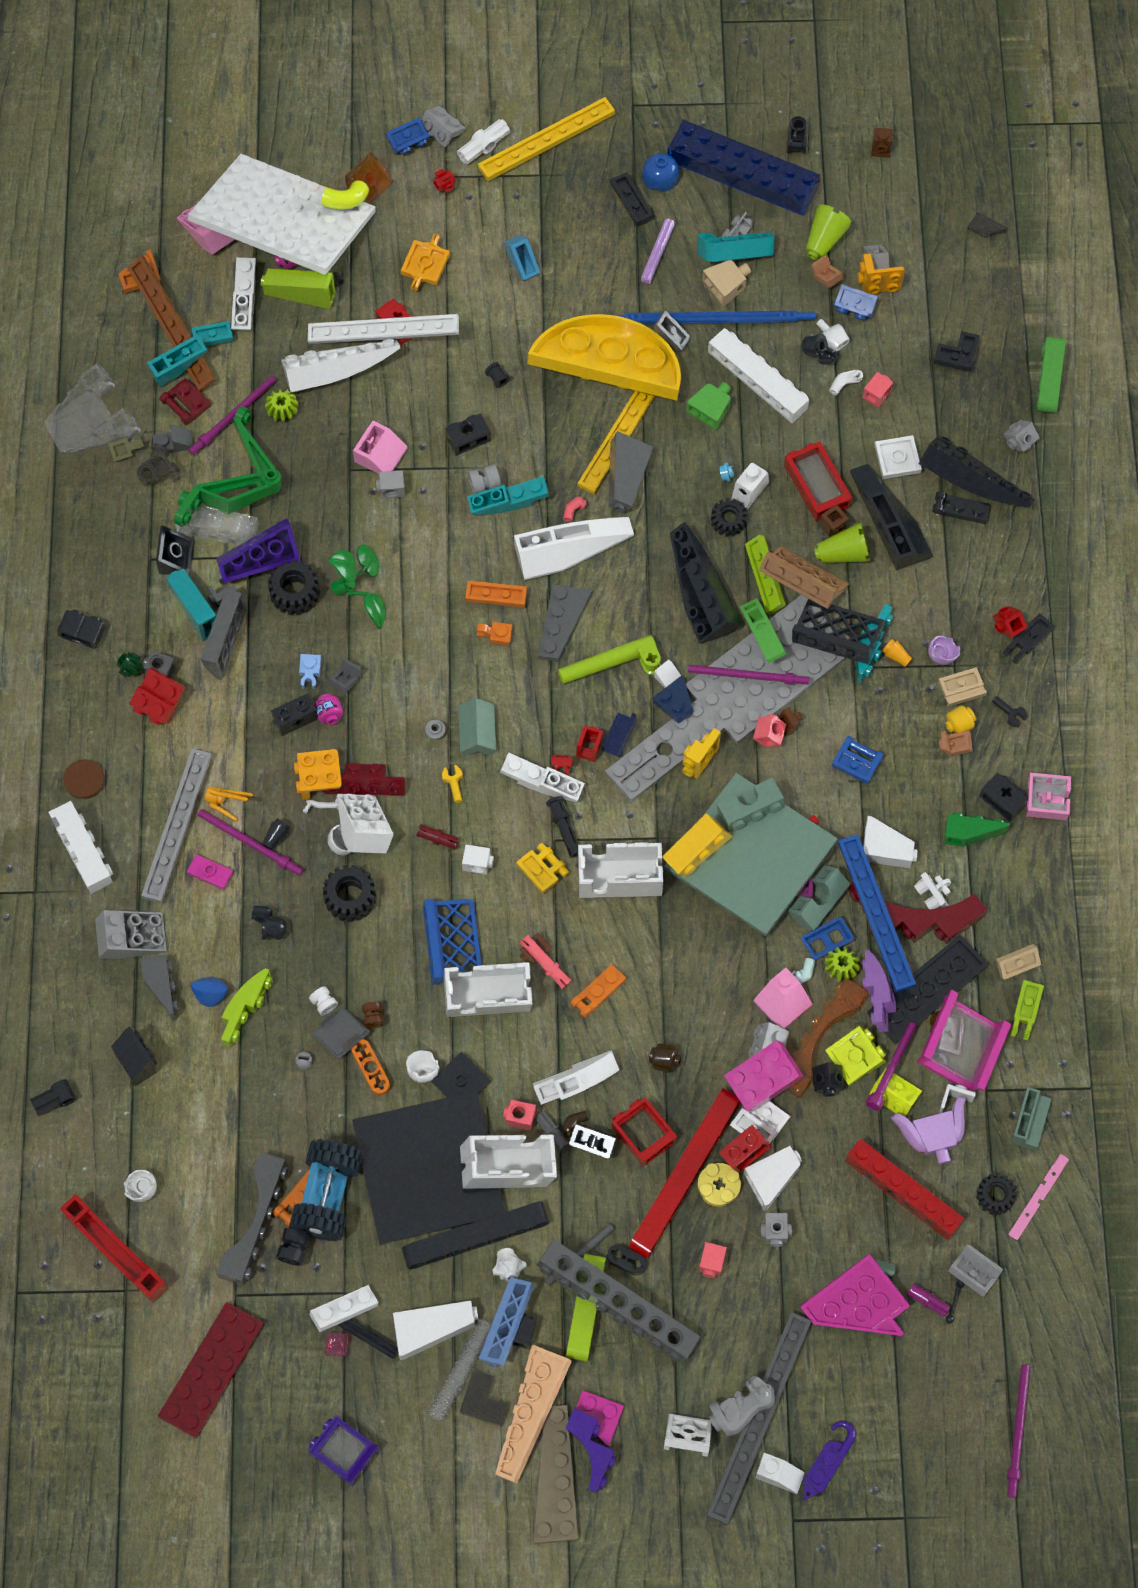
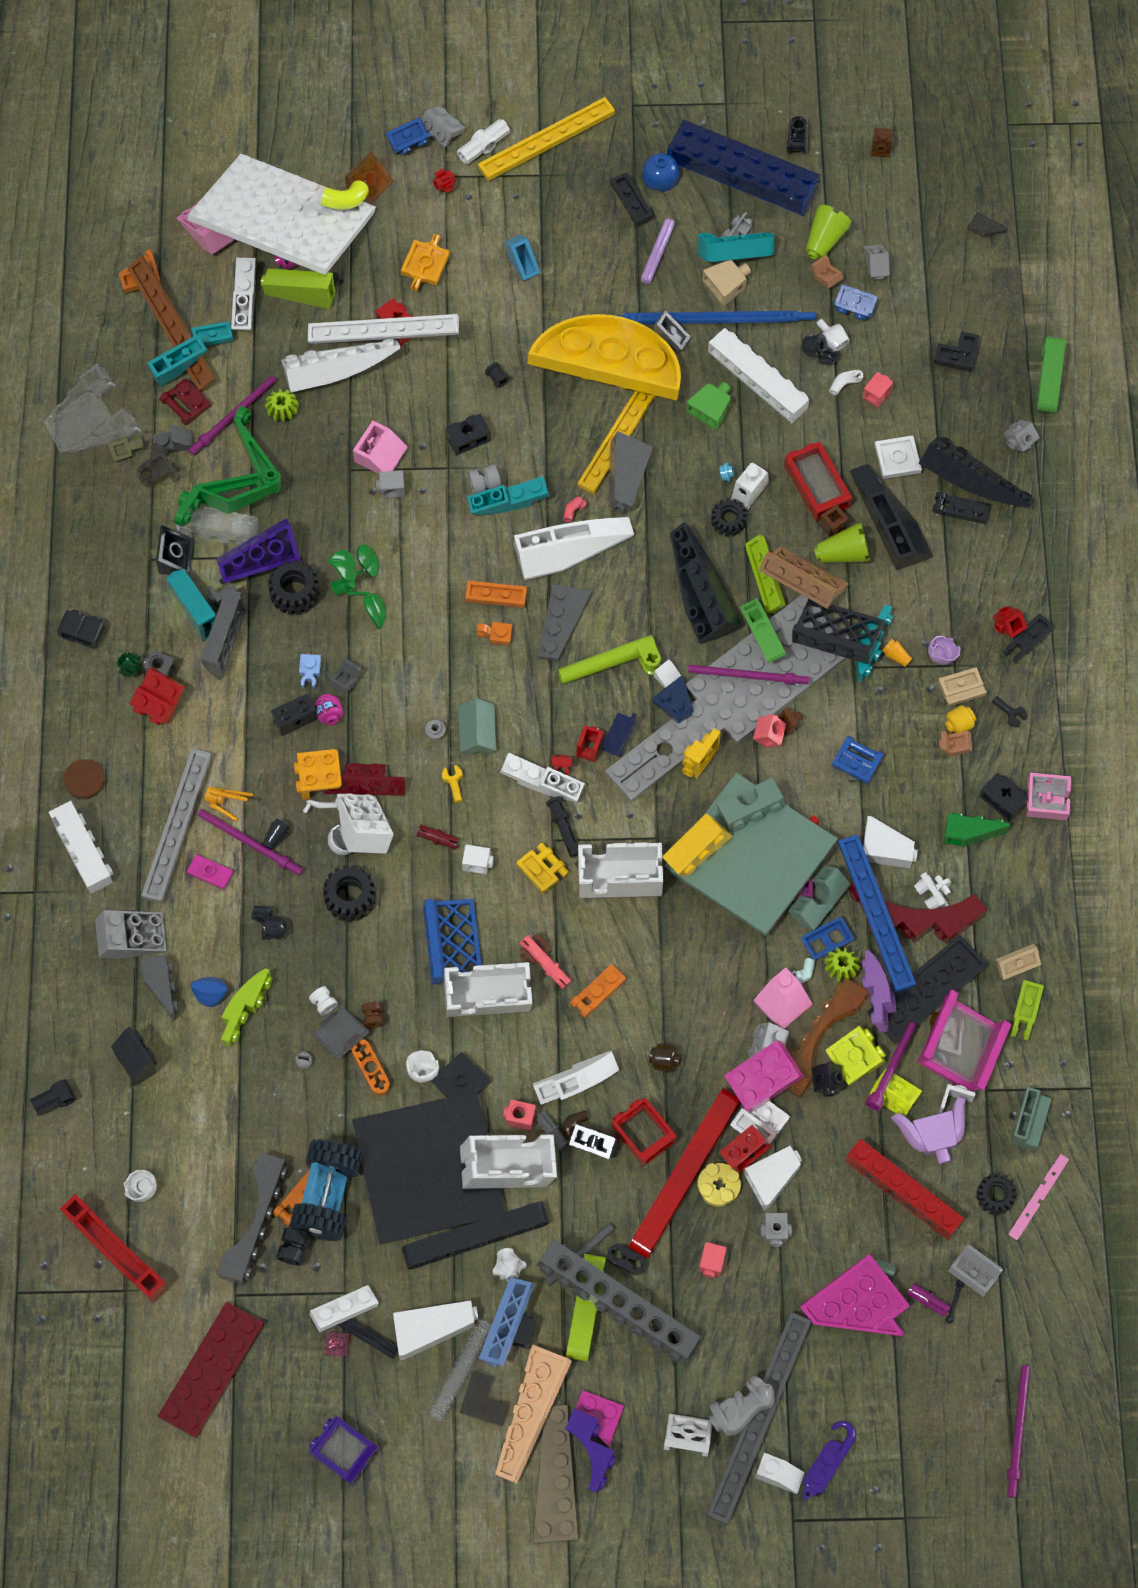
light orange bracket [857,253,905,294] -> none

